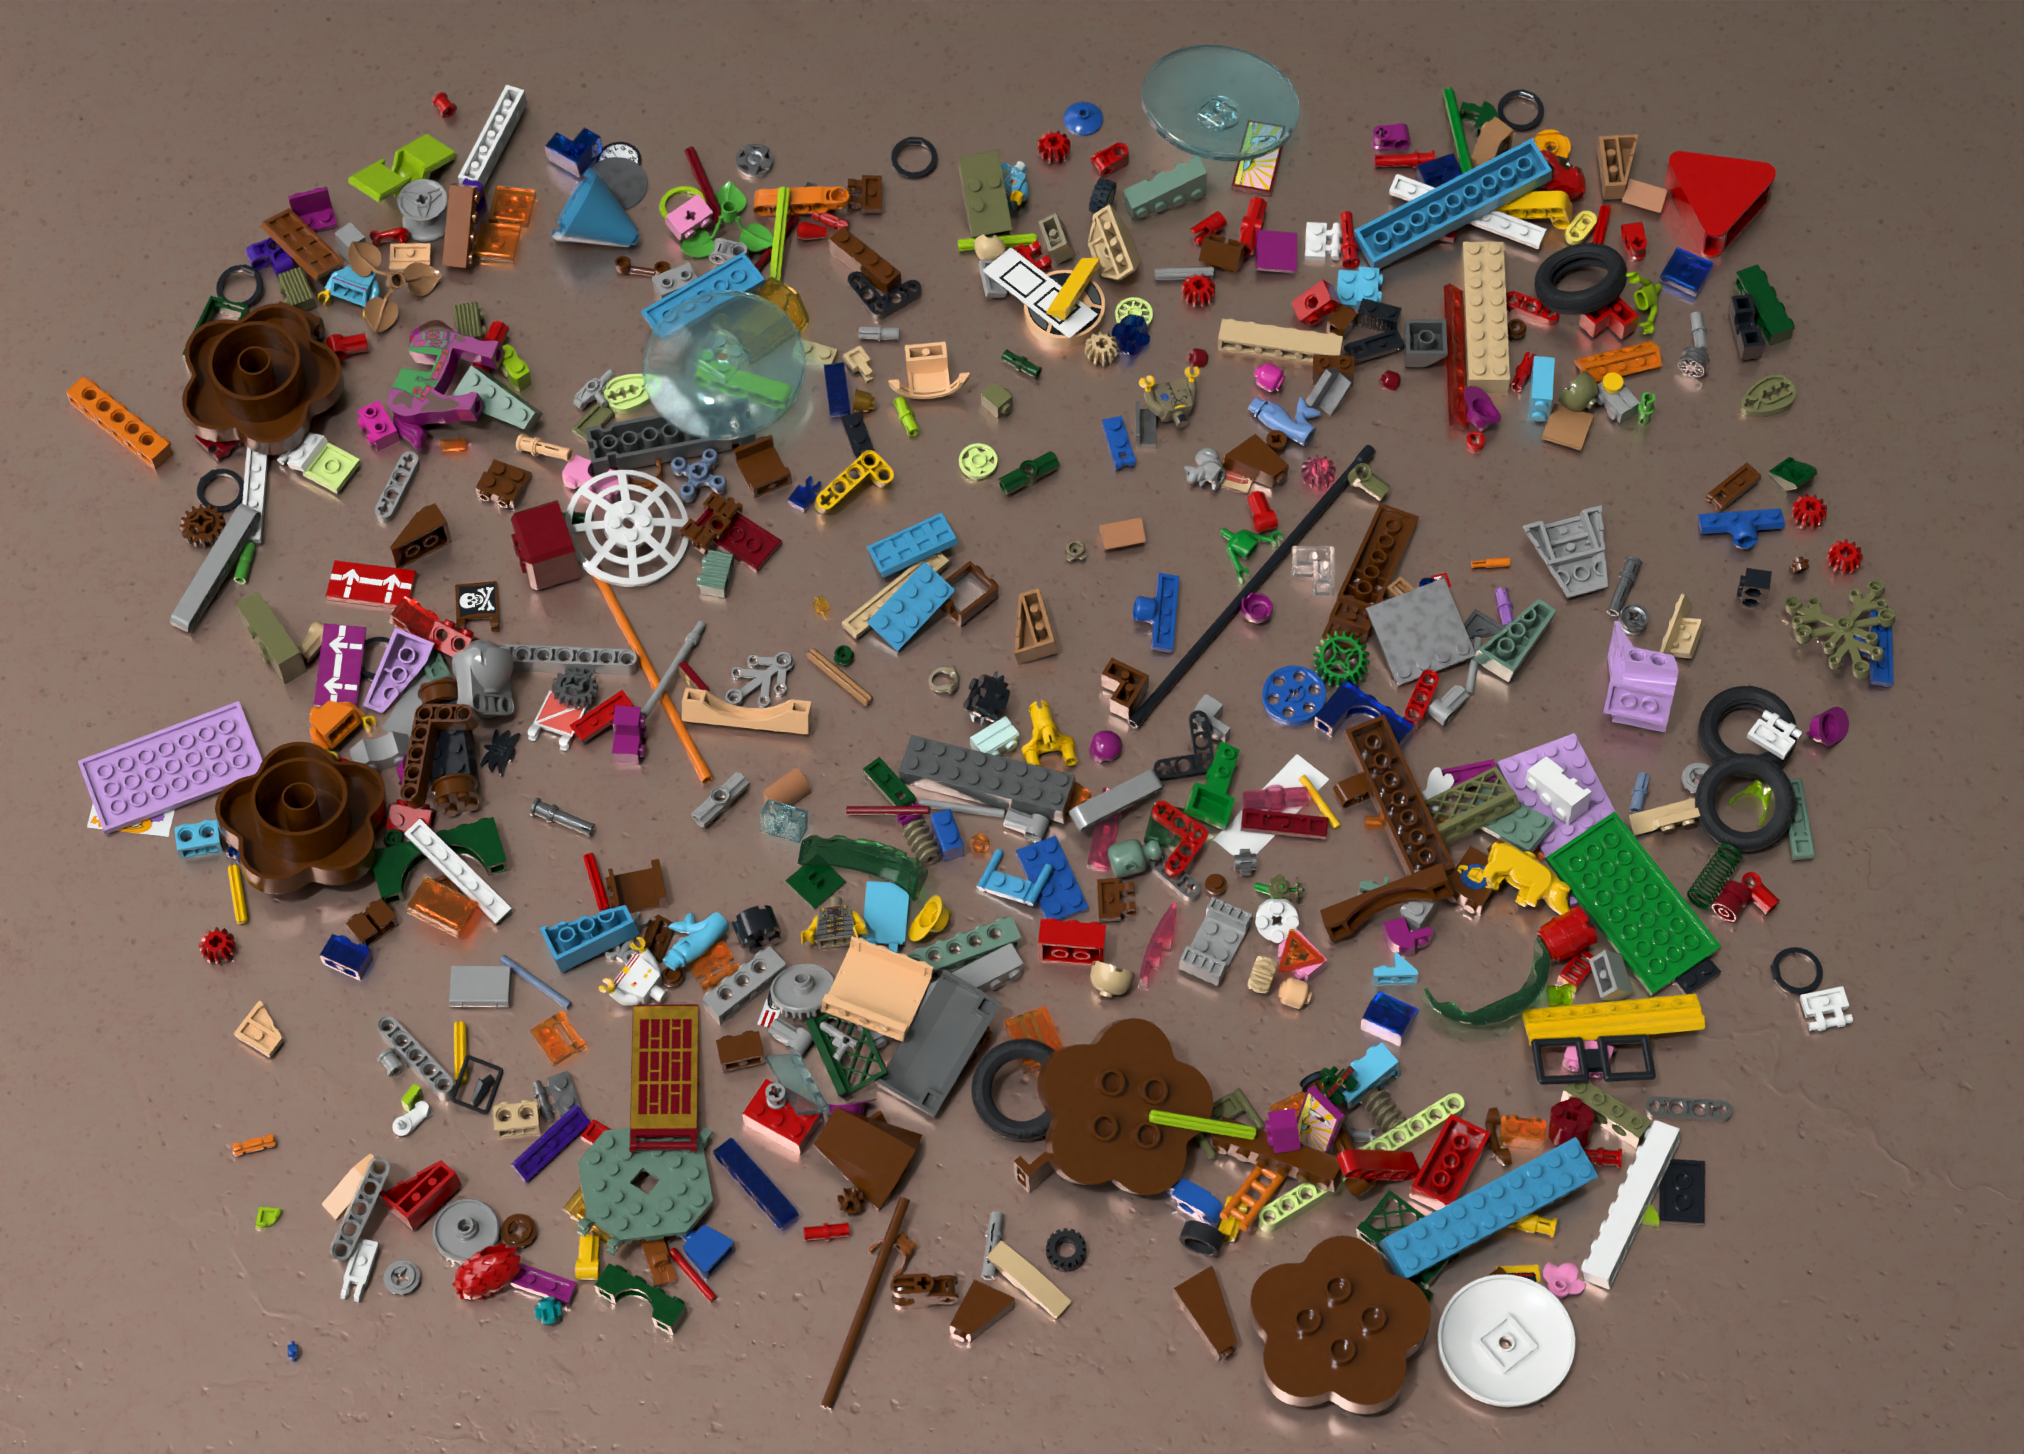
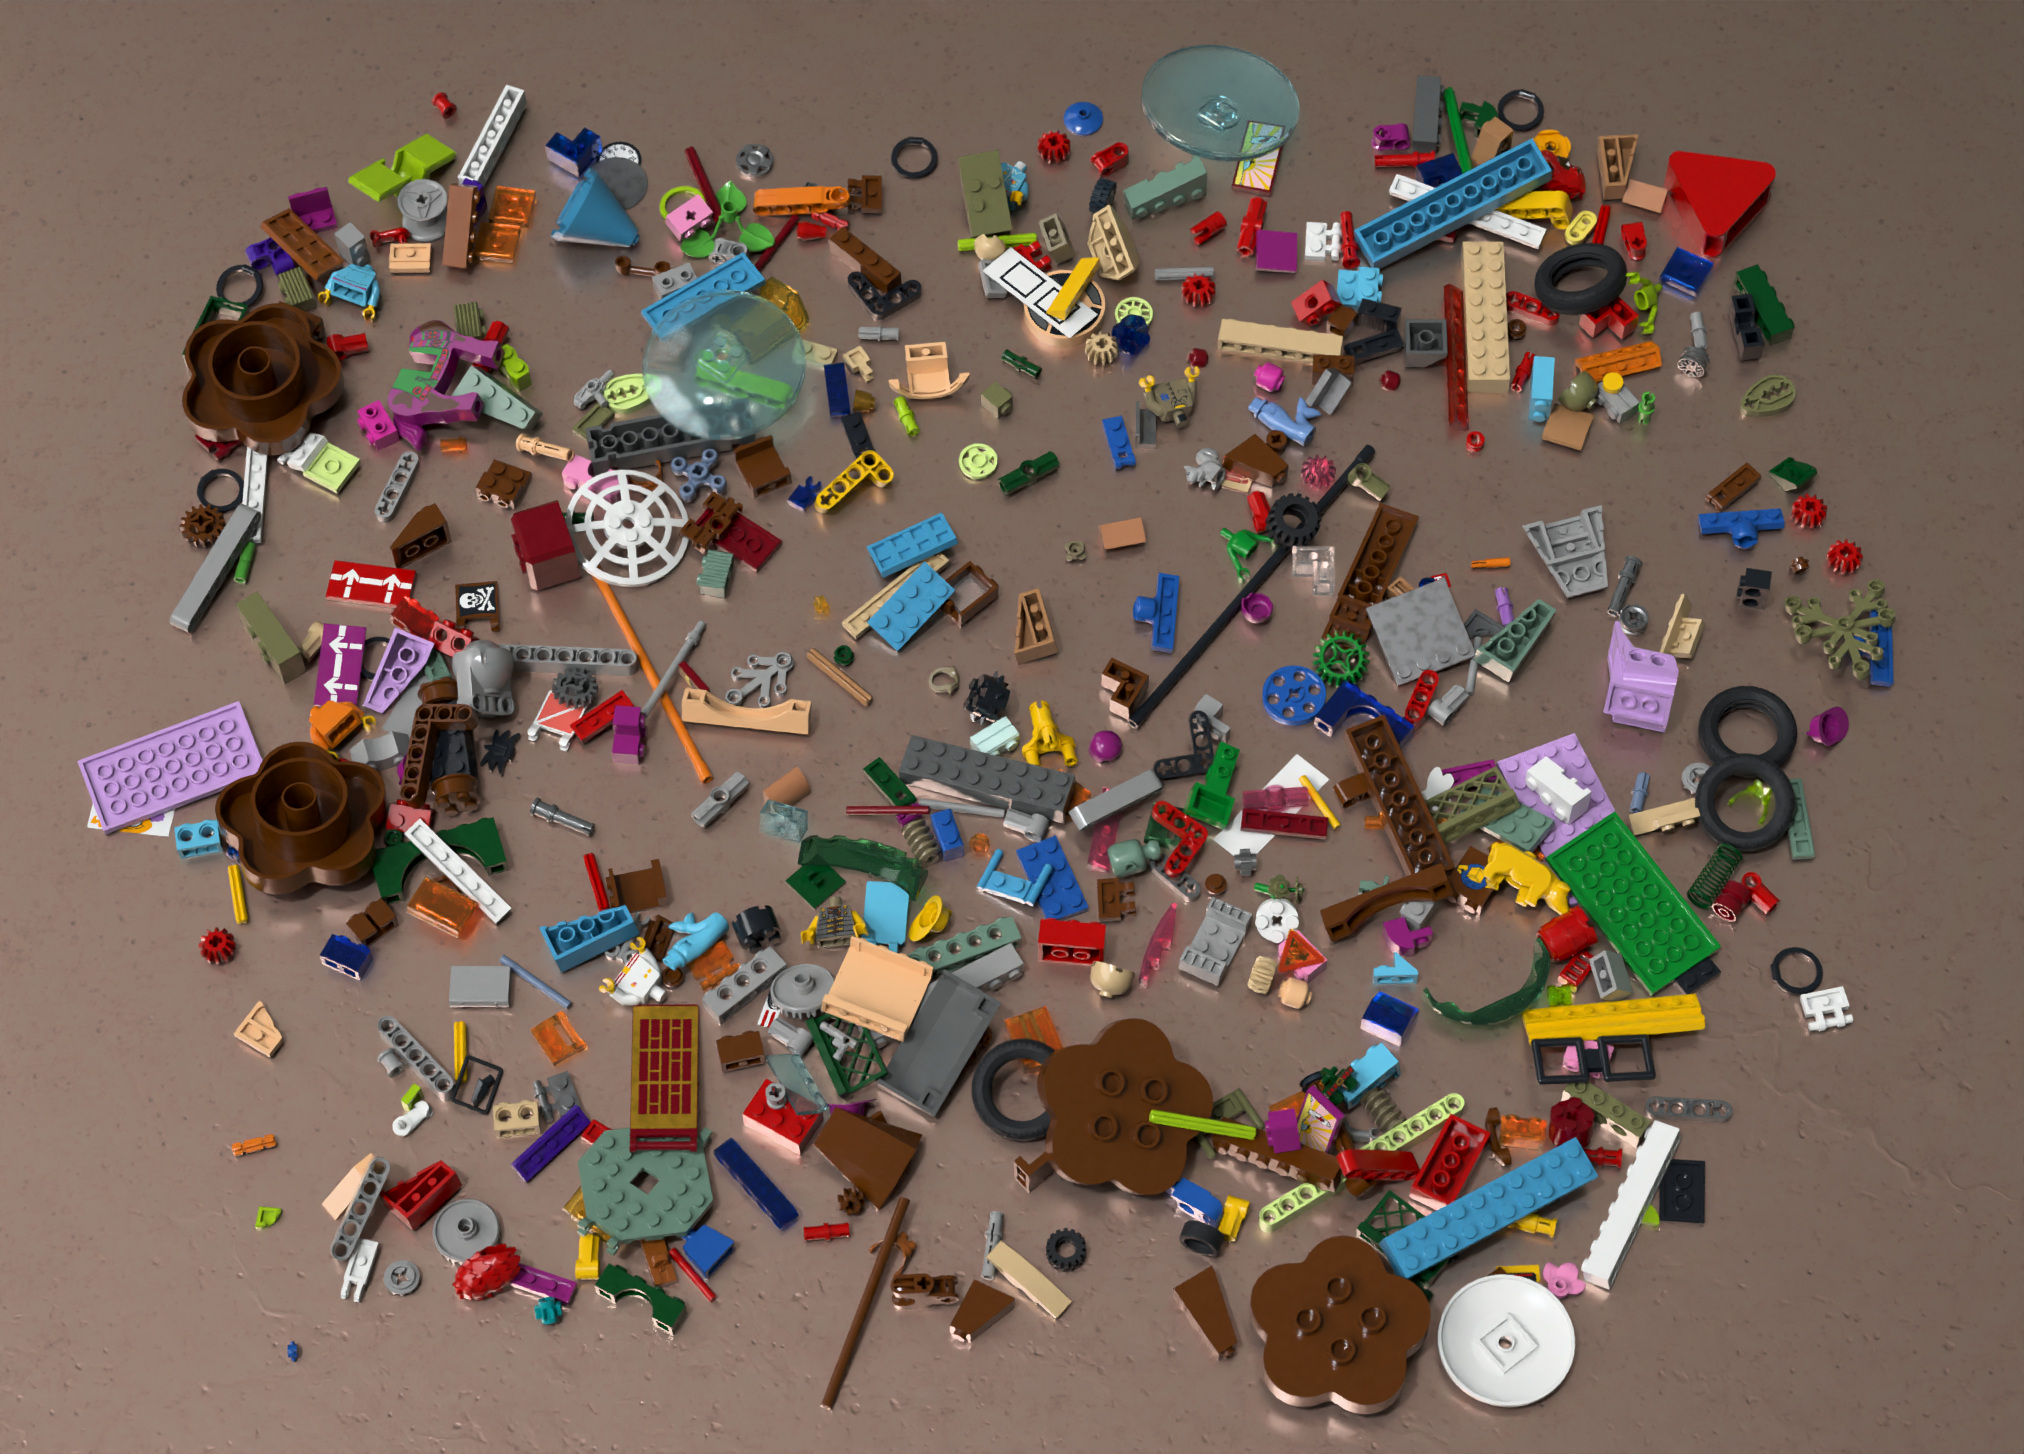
orange brick [66,376,173,470] -> none
medium nougat plant [348,241,442,333] -> none
reddish brown gear [500,1214,536,1248] -> none
lime axle [769,186,790,284] -> none
reddish brown piece [1199,233,1247,272] -> none
orange bar [1219,1165,1287,1231] -> none
magenta piece [1464,386,1501,431] -> none
white plate [1747,710,1803,760] -> none
none -> black tyre [1265,493,1322,551]
none -> dark grey brick [1412,75,1444,154]

